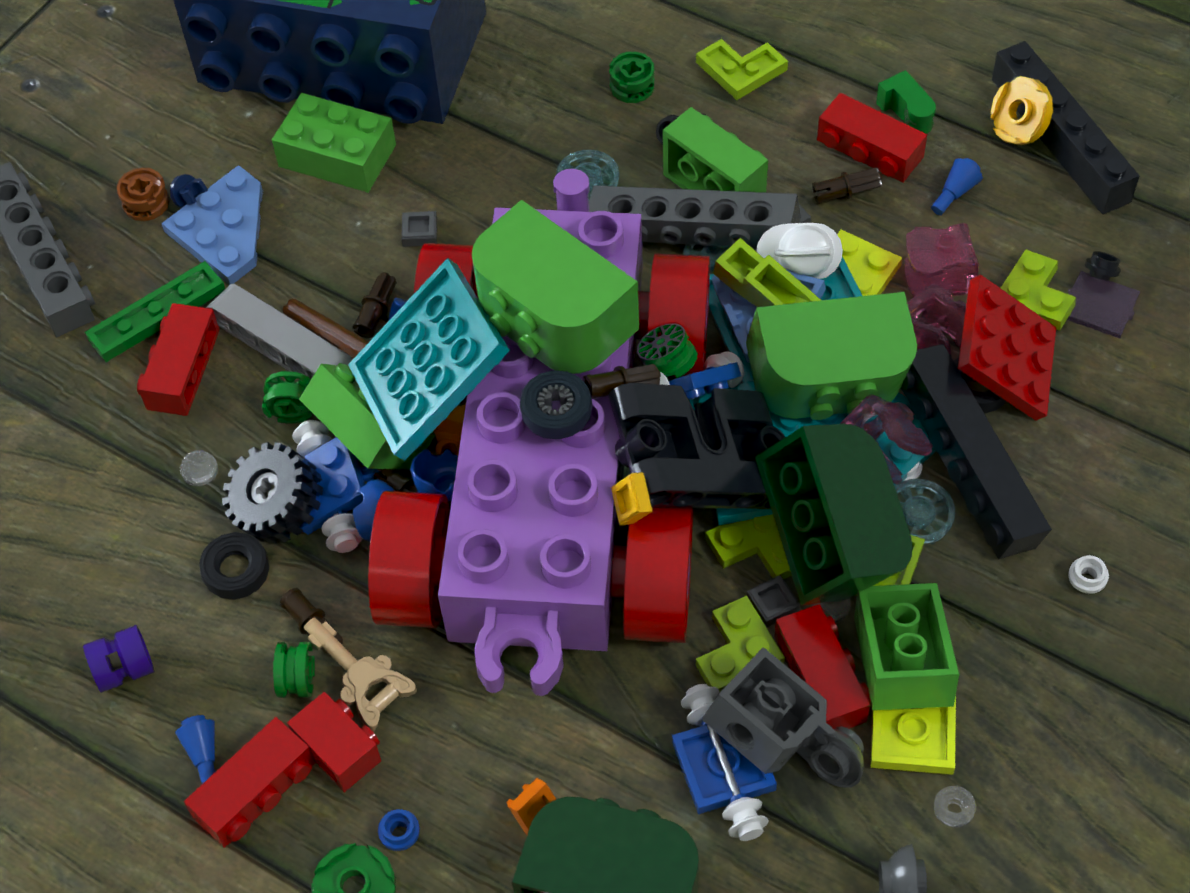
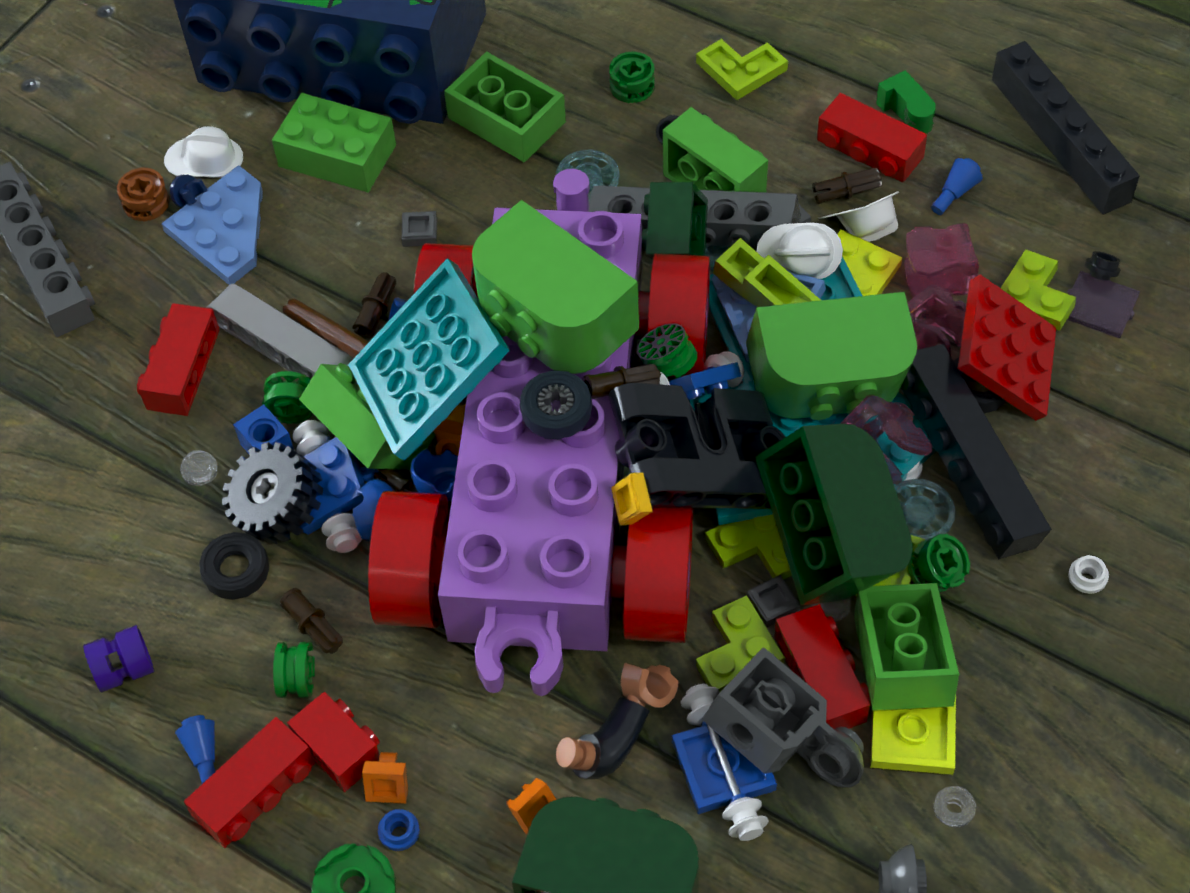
green plate [85,261,225,362] -> none
tan piece [304,617,417,732] -> none
yellow tile [990,76,1053,146] -> none
none -> white piece [164,126,243,178]
none -> blue brick [233,405,294,454]
none -> orange tile [362,752,409,804]
none -> bright green brick [444,51,566,163]
none -> piece [556,663,678,779]
none -> dark green brick [642,182,708,260]
none -> white piece [818,191,899,242]
none -> green wheel [907,534,970,593]

